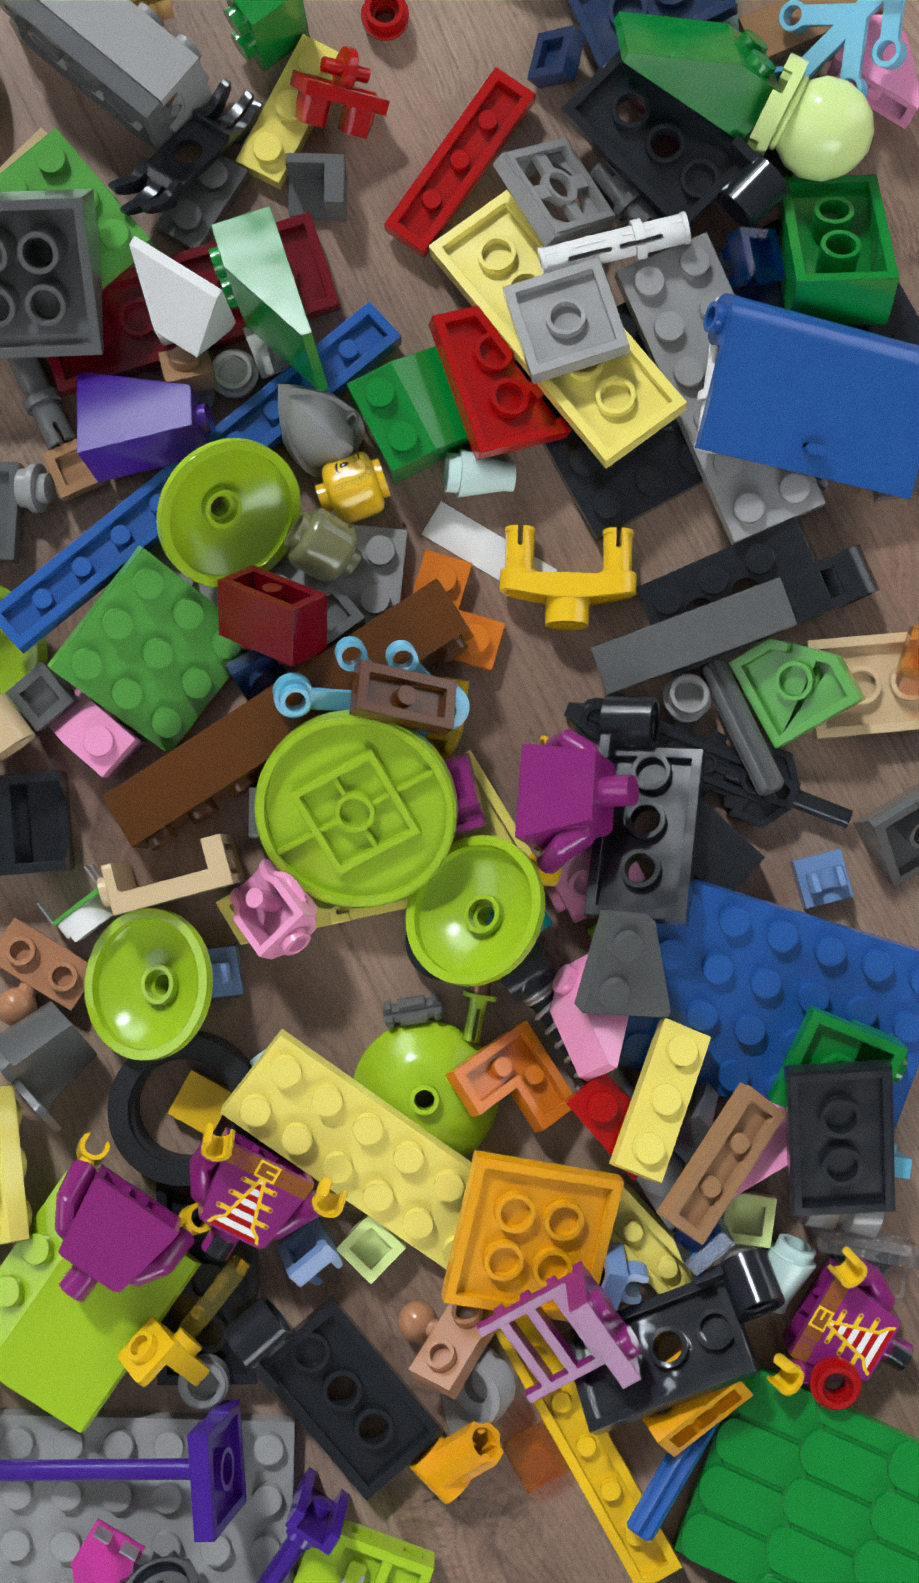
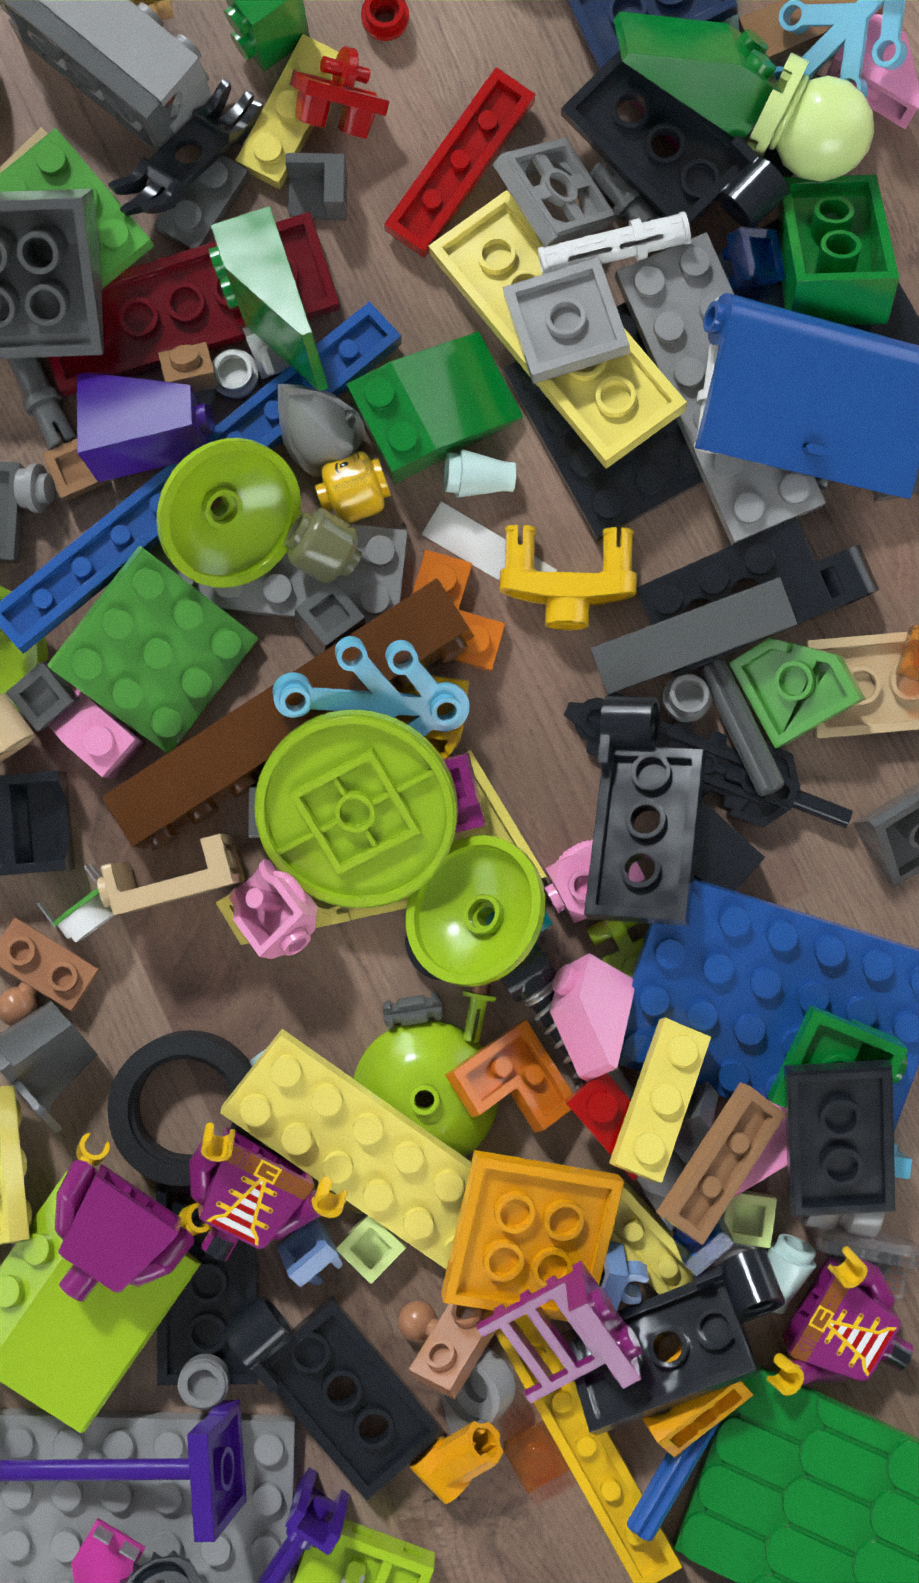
lime dish [84,908,213,1060] -> none
yellow bracket [118,1316,210,1387] -> none
white slope [129,236,236,357] -> none
yellow tile [167,1068,231,1134] -> none
clear yellow tile [178,1255,250,1338] -> none
medium blue tile [207,944,245,999] -> none
dark red brick [217,565,327,667] -> none
dark blue plate [226,650,289,701] -> none
reddish brown plate [349,660,457,735] -> none
red wing [428,306,572,460] -> none
magenta torso [515,729,639,887] -> none
dark blue plate [527,25,586,89] -> none
dark grey wing [574,910,671,1018] -> none
medium blue tile [790,849,854,909] -> none
red plate [809,1356,862,1410] -> none

